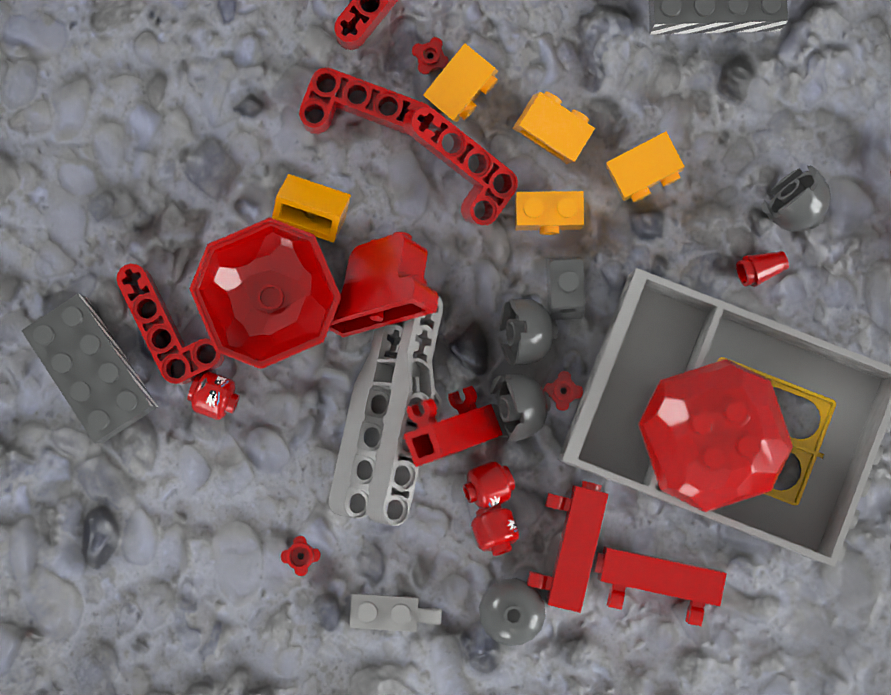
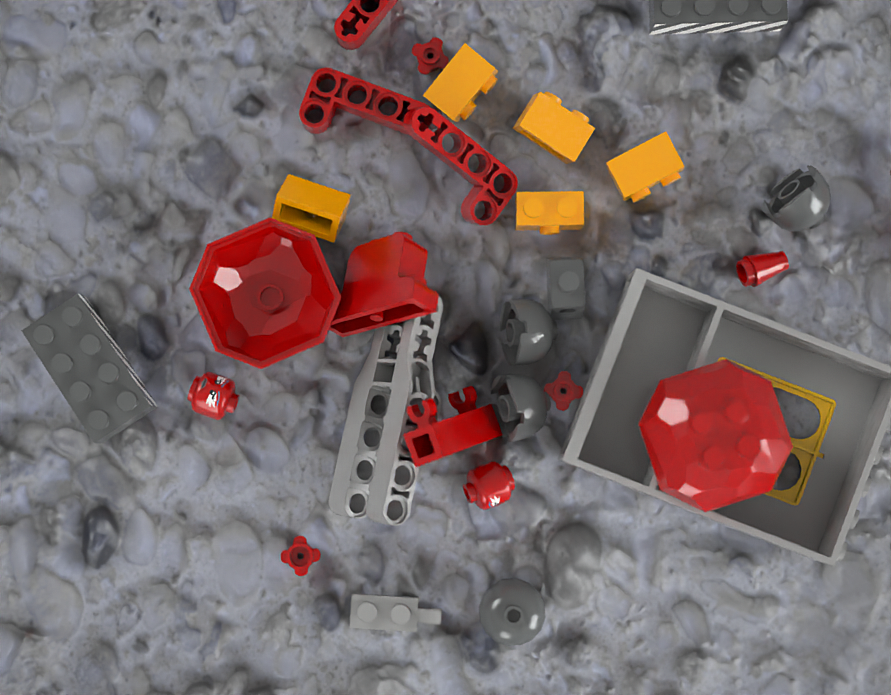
red beam [116,263,225,385] -> none
red head [471,504,520,556] -> none
red brick [527,481,609,613] -> none
red brick [594,546,727,626] -> none

